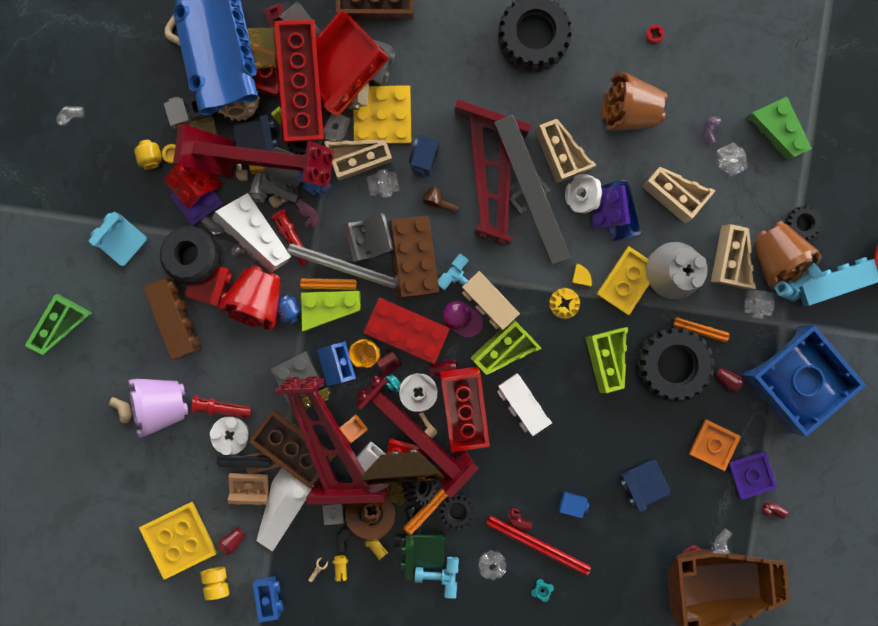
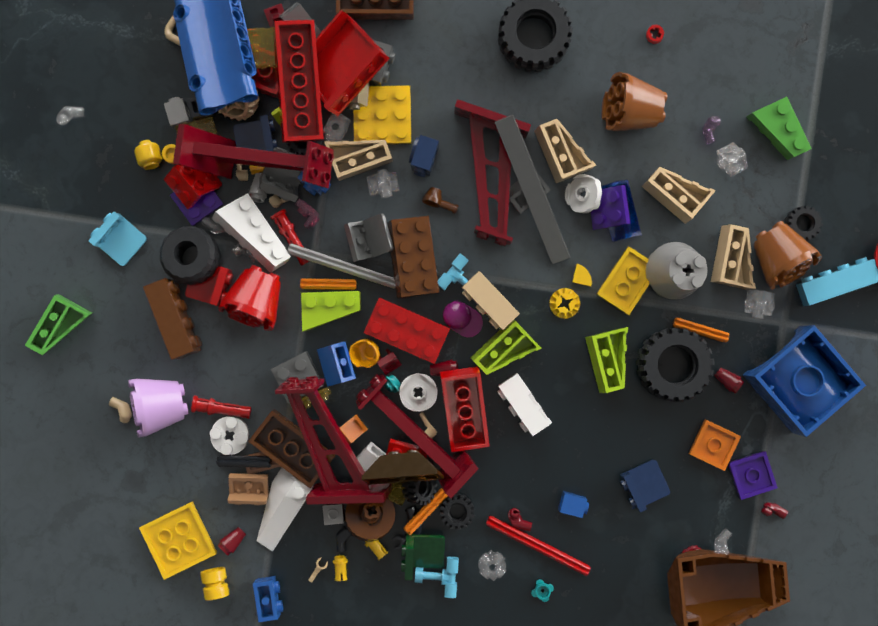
blue head [277,295,302,325] -> none
medium azure bar [774,263,823,301] -> none

